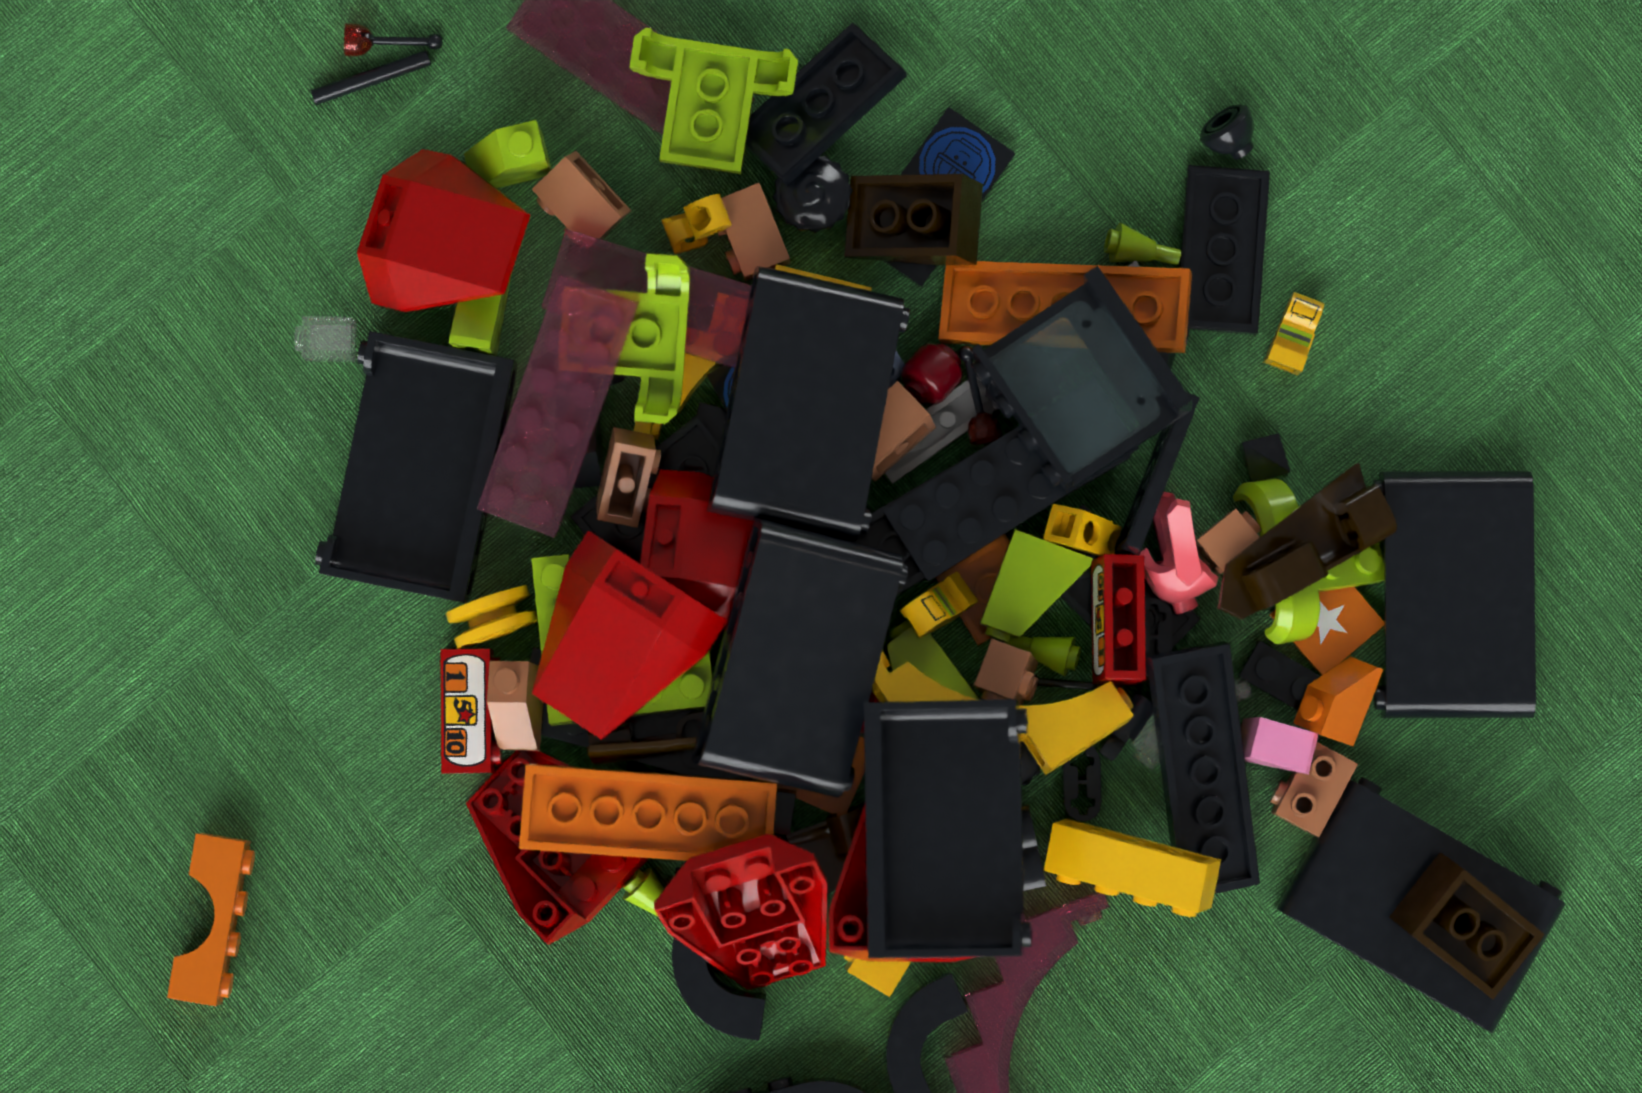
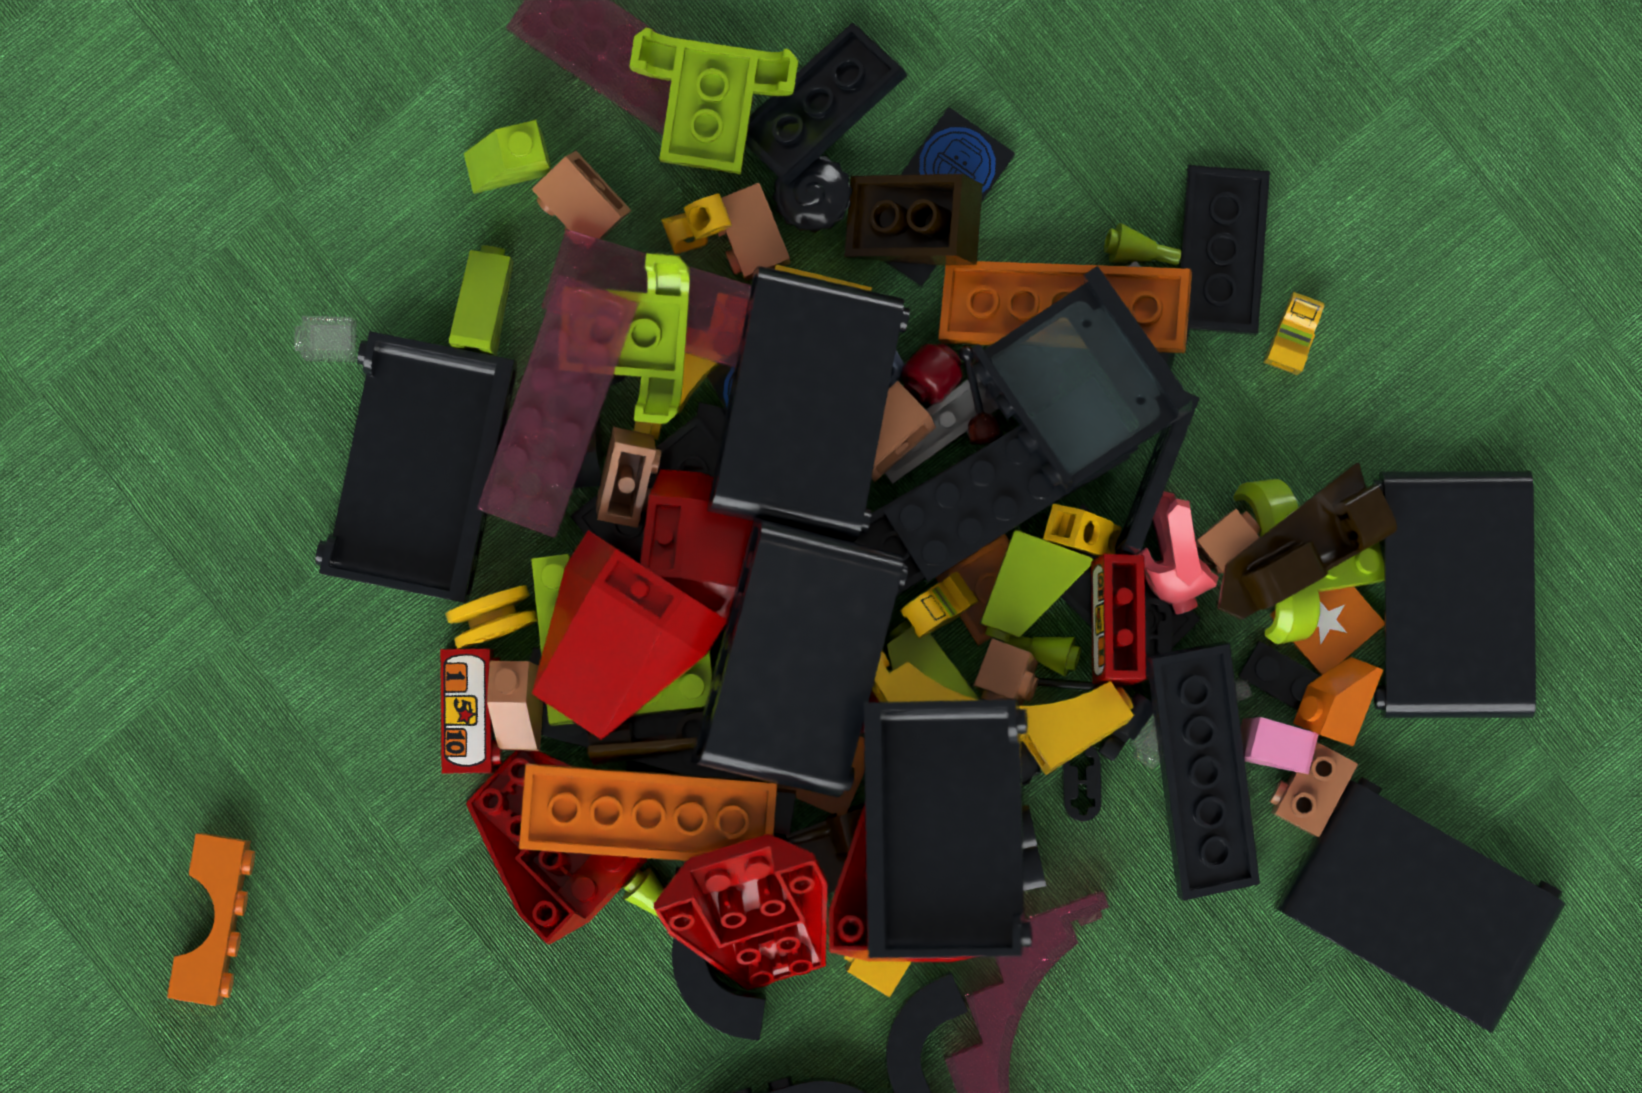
black bar [311,50,432,105] -> none
hinge [344,23,443,56] -> none
red wedge [357,149,531,312] -> none
yellow brick [1044,818,1221,917] -> none
black brick [1200,104,1254,160] -> none
black slope [1239,433,1290,482] -> none
dark brown slope [1389,852,1545,999] -> none

